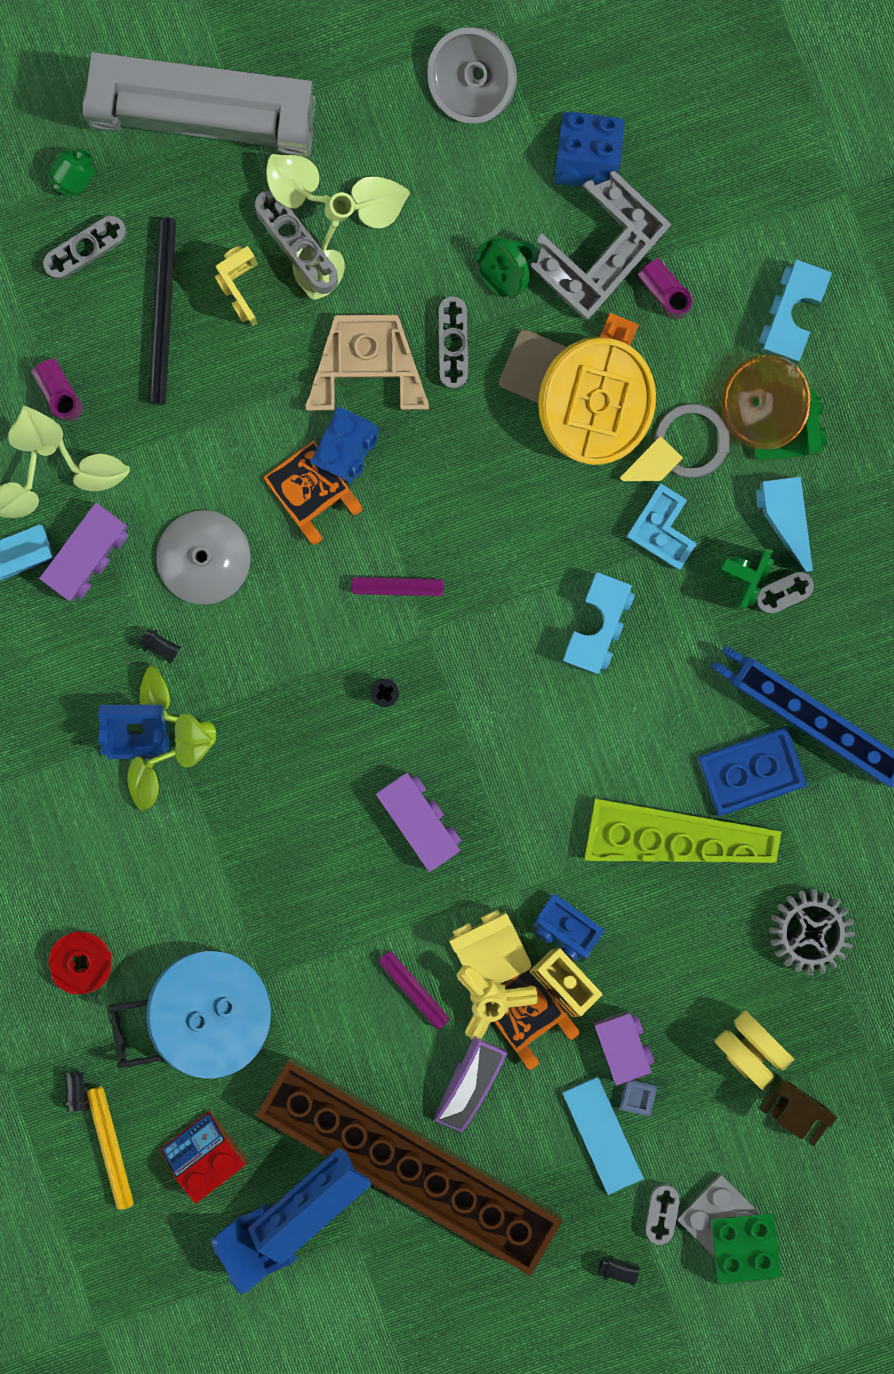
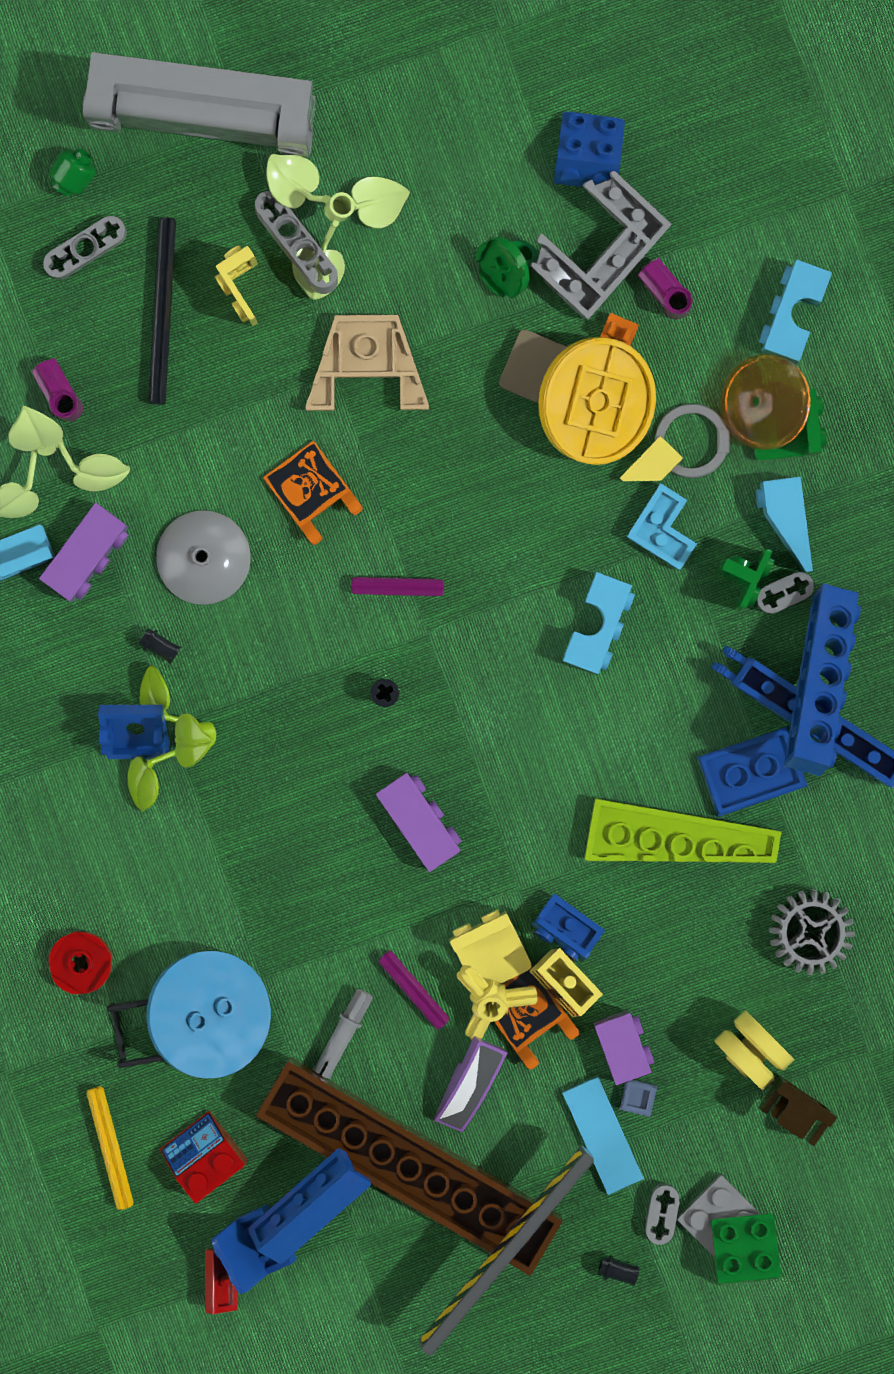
black pin [63,1072,88,1112] -> none
blue bracket [310,406,379,484] -> none
light grey dish [427,27,517,124] -> none
light grey beam [439,297,468,389] -> none
none -> red plate [205,1248,238,1315]
none -> light grey axle [313,989,373,1079]
none -> dark grey tile [418,1145,594,1356]
none -> blue brick [784,583,861,776]

